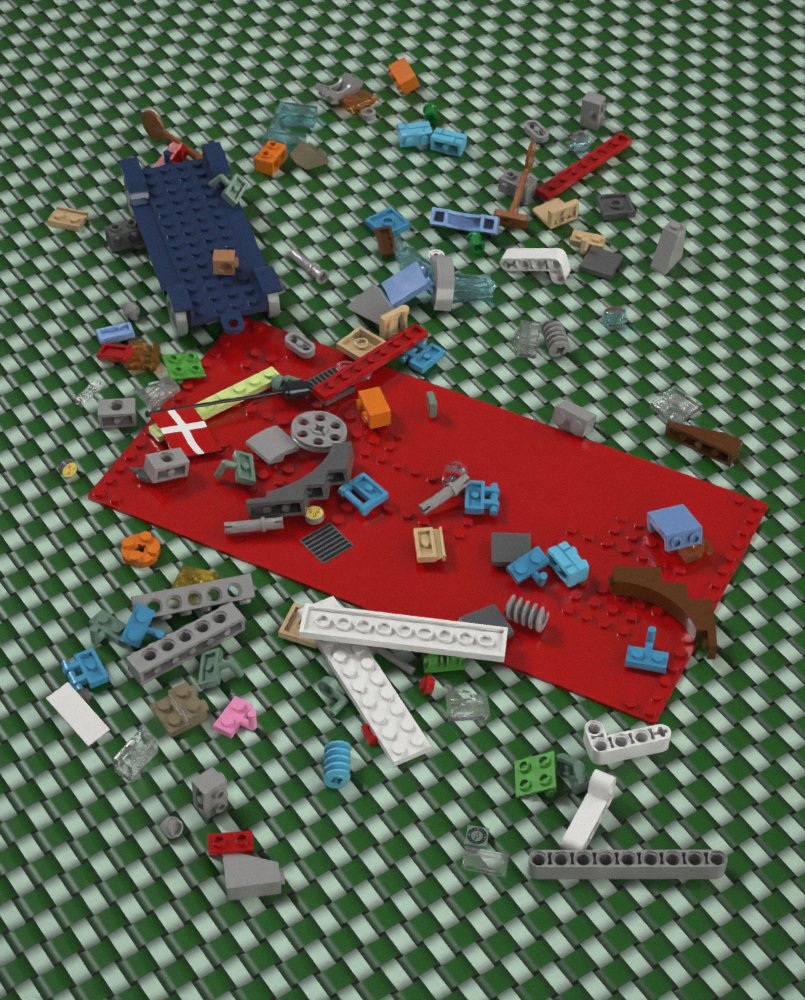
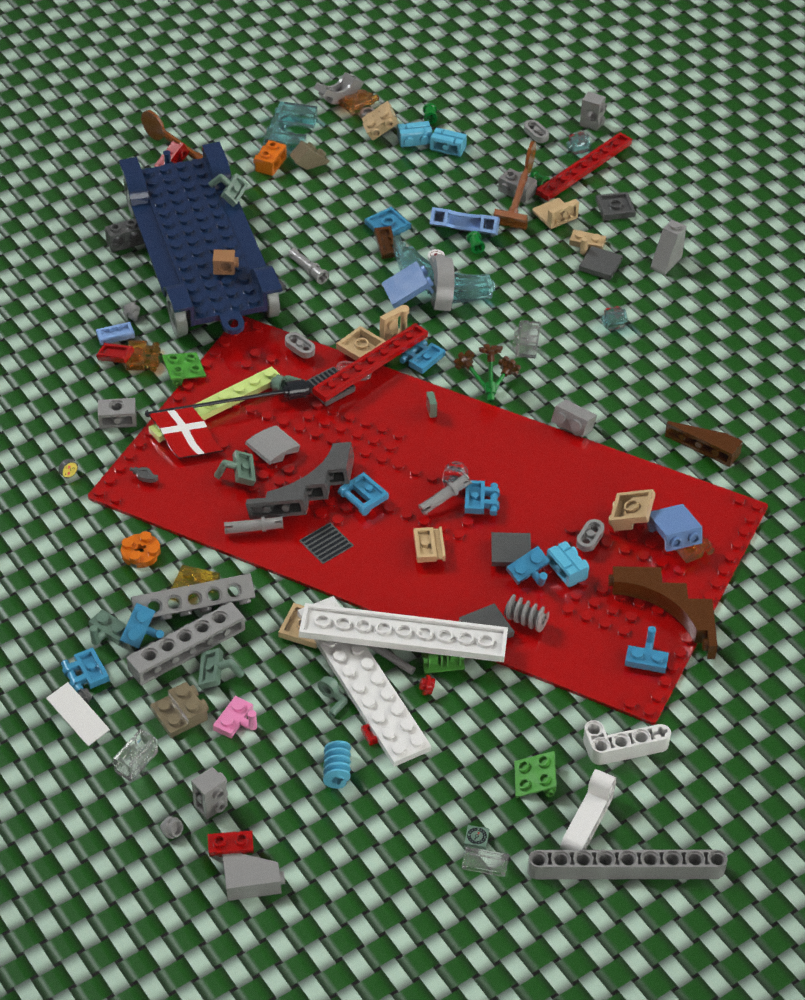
tan plate [48,206,89,232] -> none
clear axle [74,379,102,407] -> none
clear wing [133,376,181,411] -> none
light grey brick [144,447,190,484] -> none
light grey wedge [291,411,347,453] -> none
tile [305,506,324,524] -> none
light grey slope [347,284,400,325] -> none
orange brick [356,387,391,429] -> none
orange brick [388,57,420,95] -> none
clear wing [444,684,490,721] -> none
white beam [499,248,570,285] -> none
light grey piece [541,320,570,357] -> none
sand green plate [555,753,590,794] -> none
clear plate [650,385,702,424] -> none
none -> tan plate [362,101,399,141]
none -> reddish brown plant [453,344,521,402]
none -> green bush [529,170,550,187]
none -> light grey plate [576,519,604,552]
none -> tan plate [609,489,656,531]

